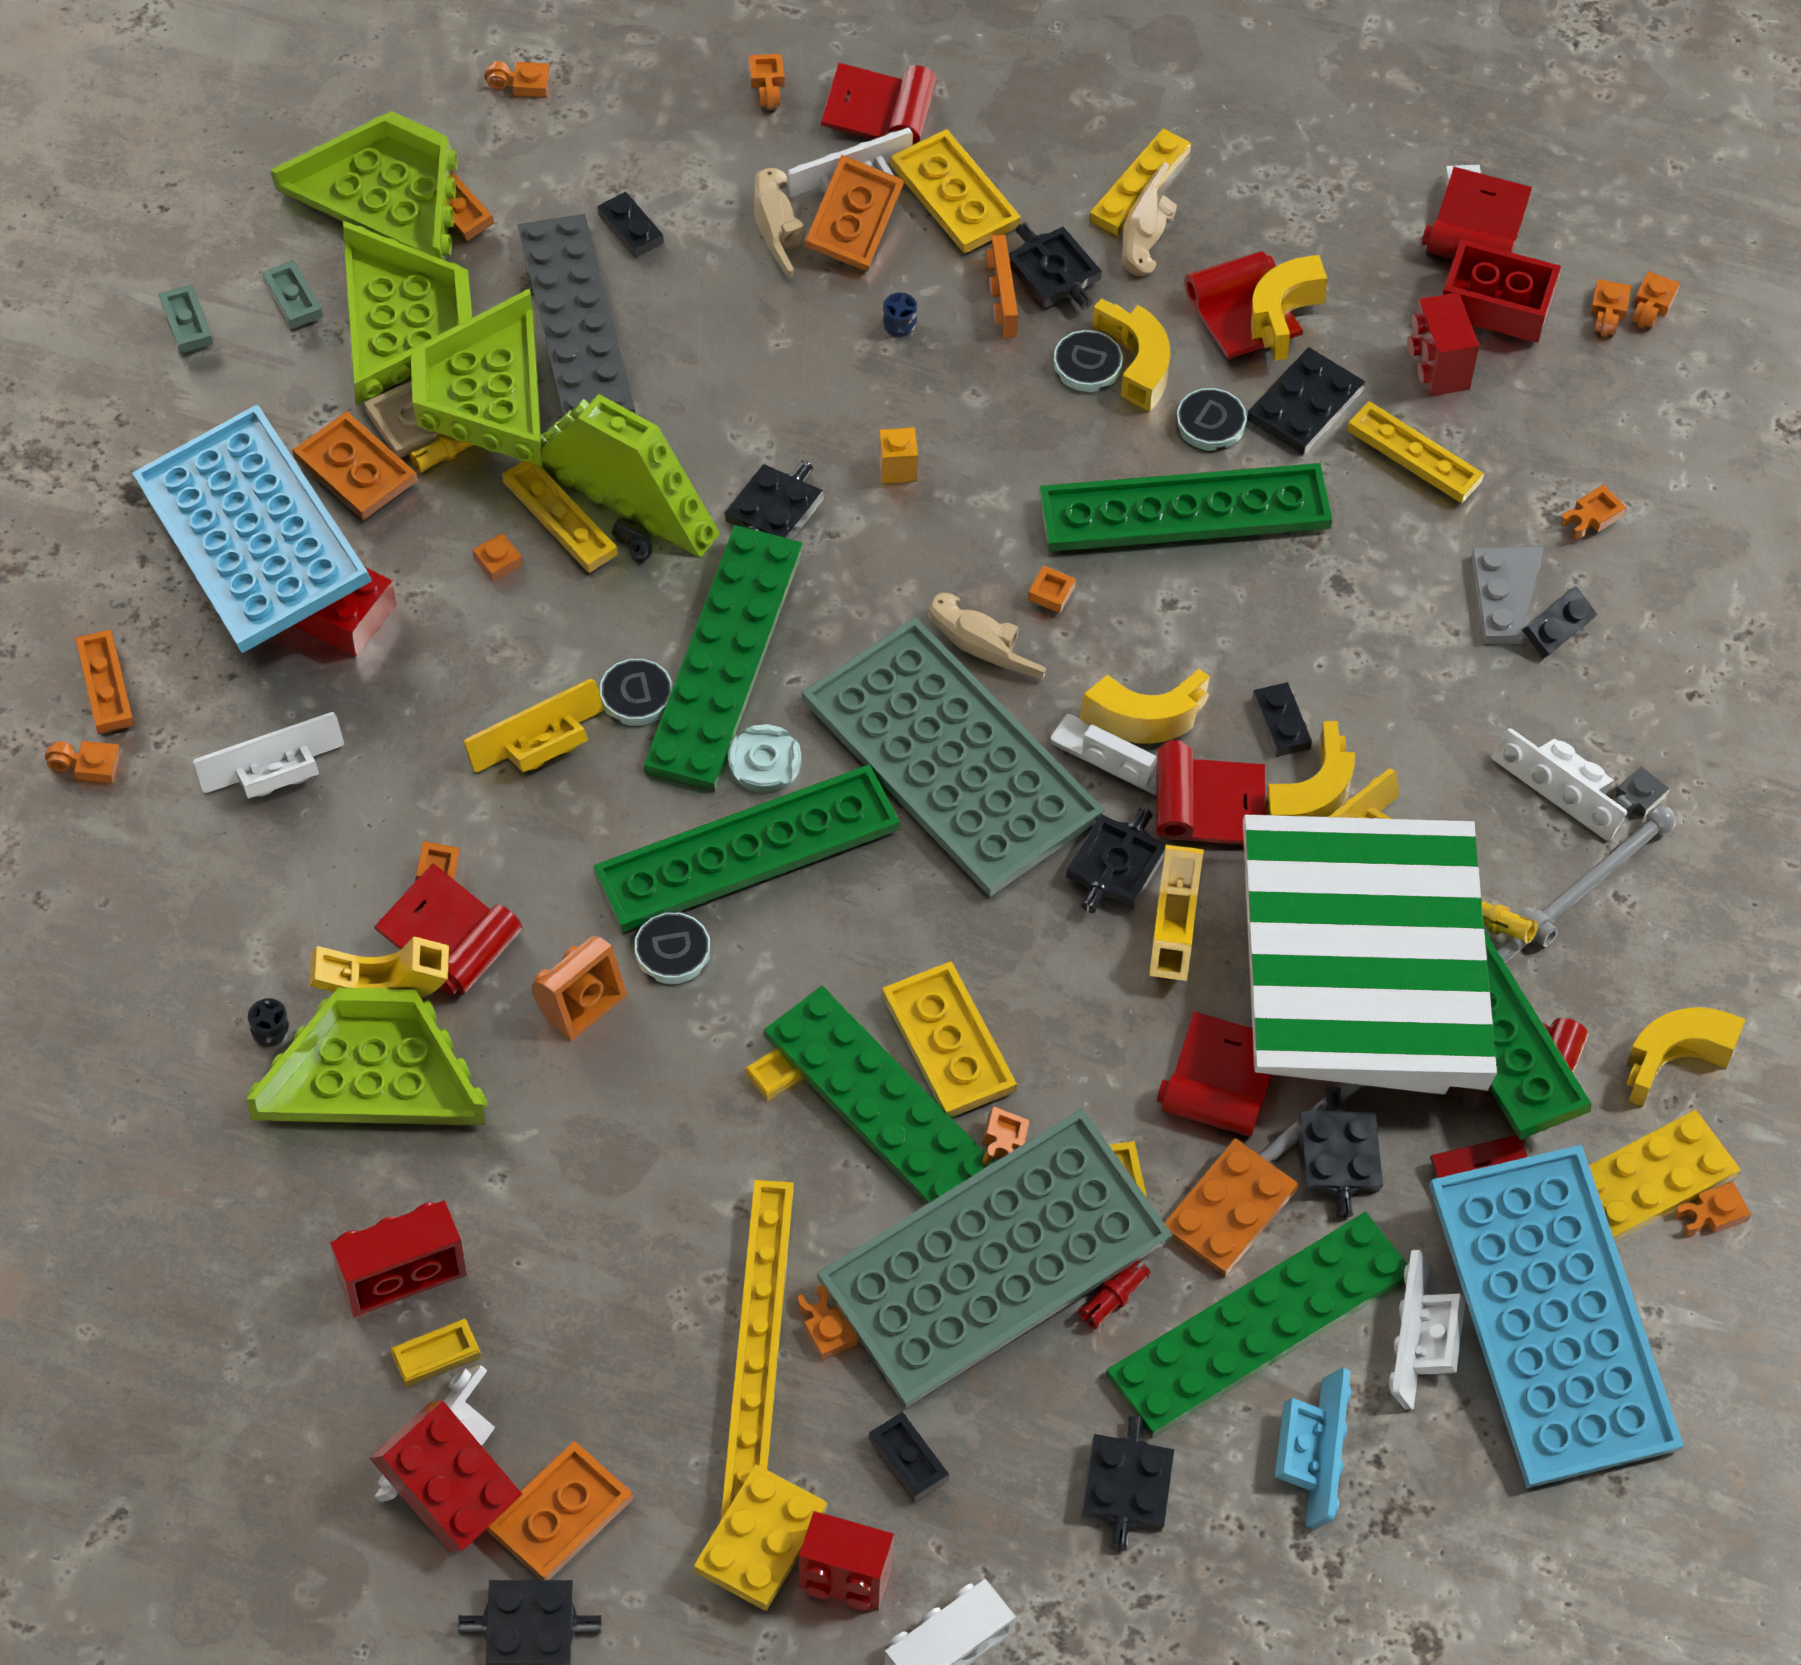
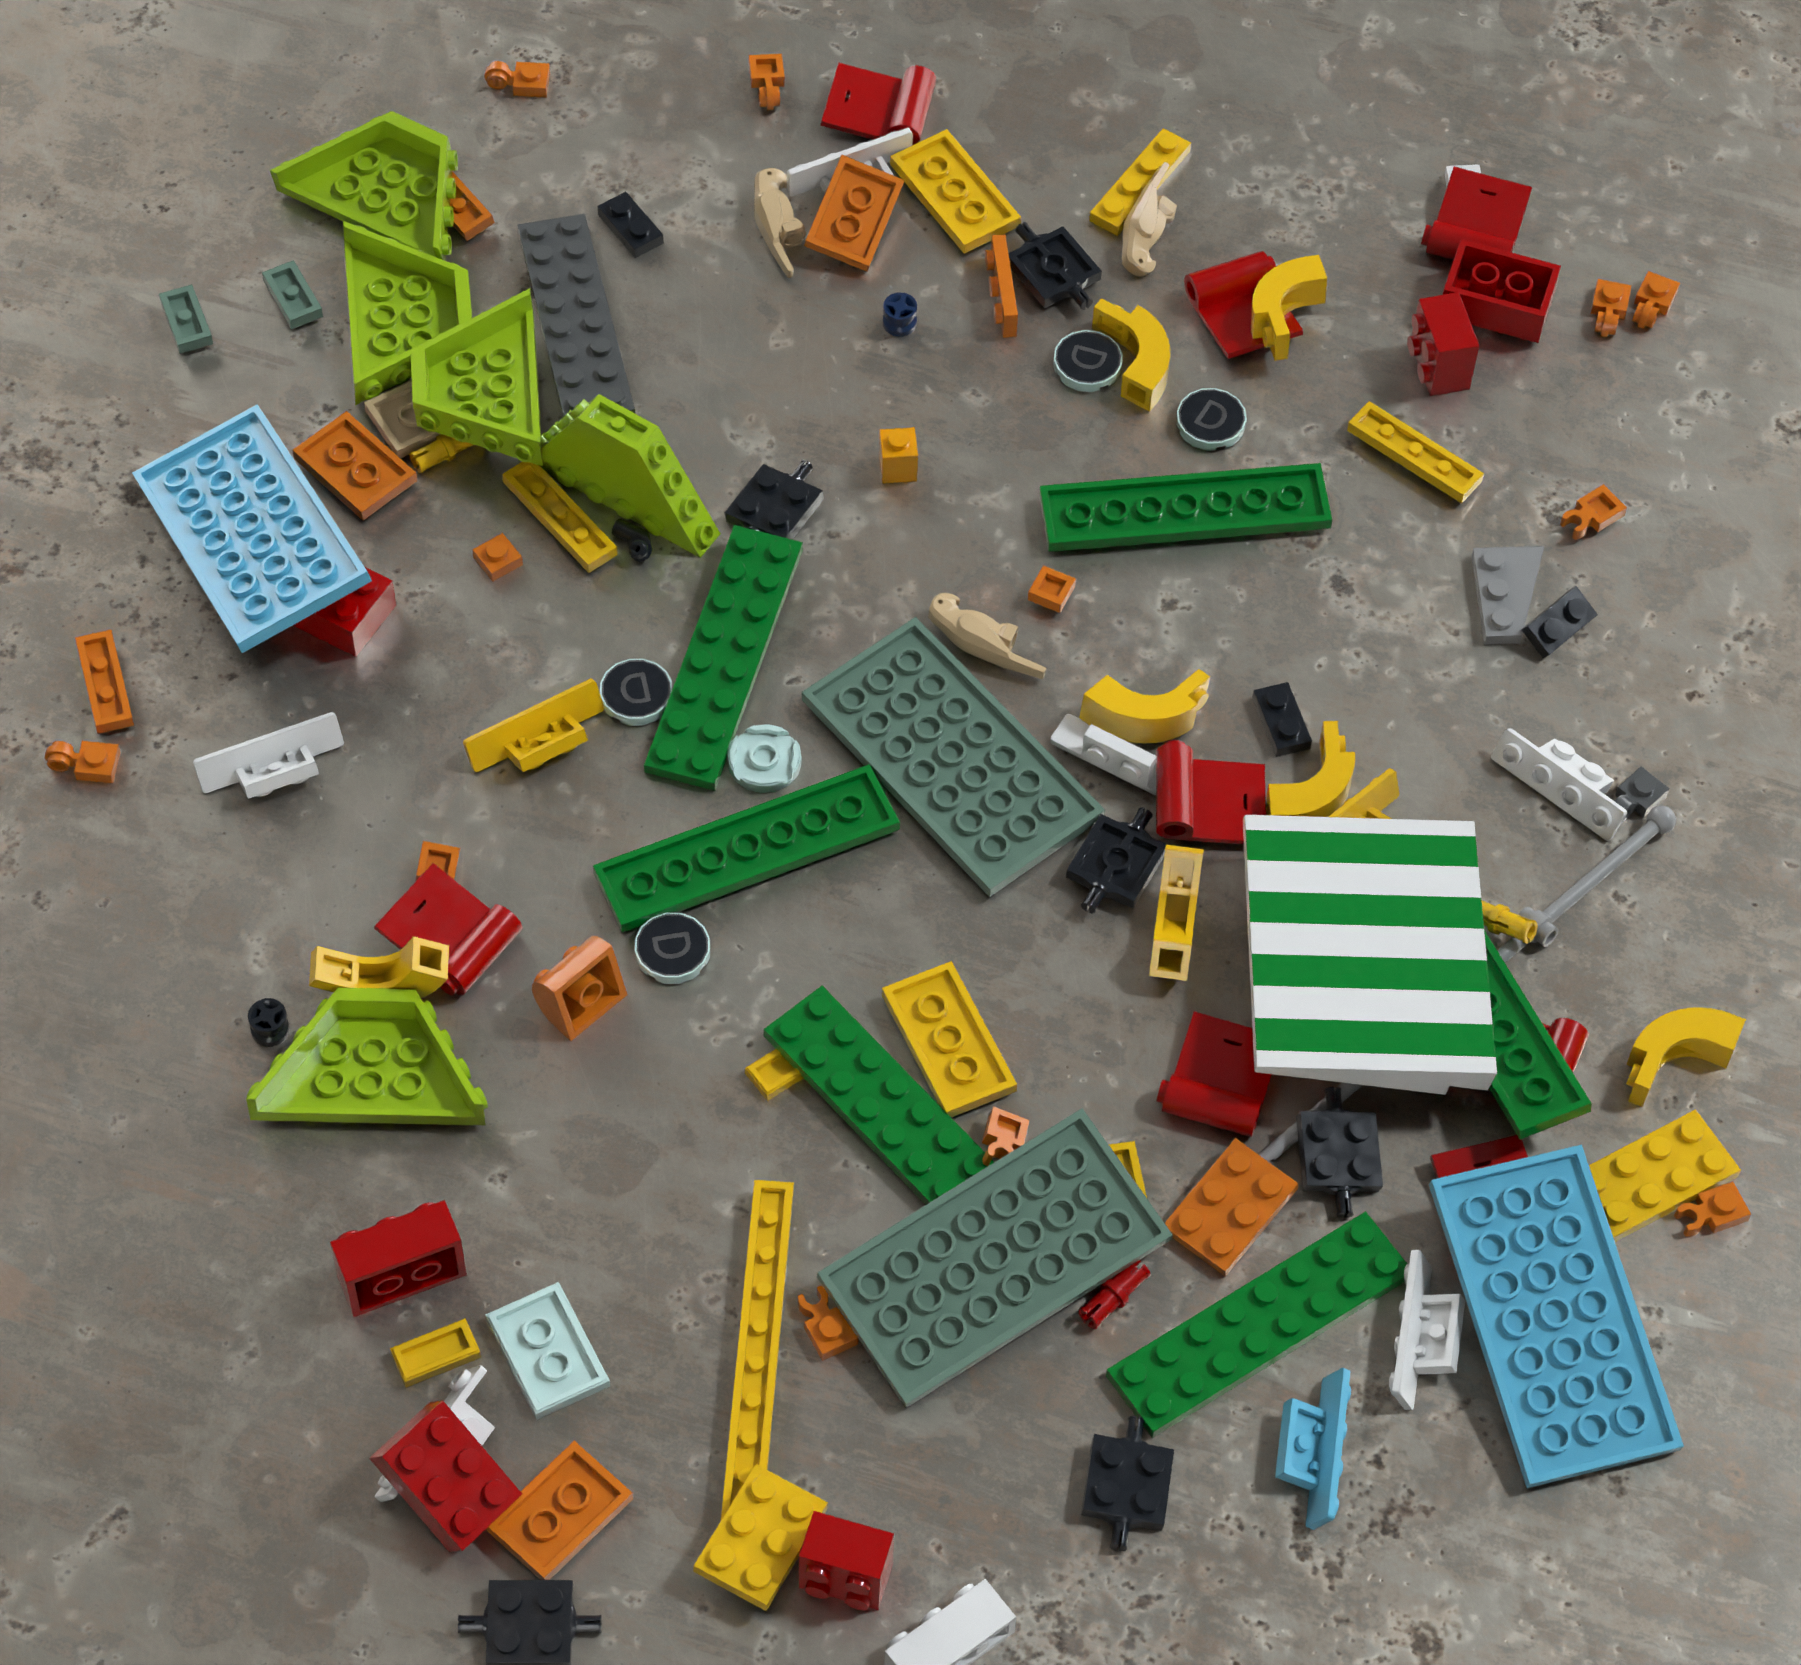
black plate [869,1411,949,1502] -> none
black plate [1247,347,1366,455] -> none
none -> light aqua tile [485,1282,610,1420]

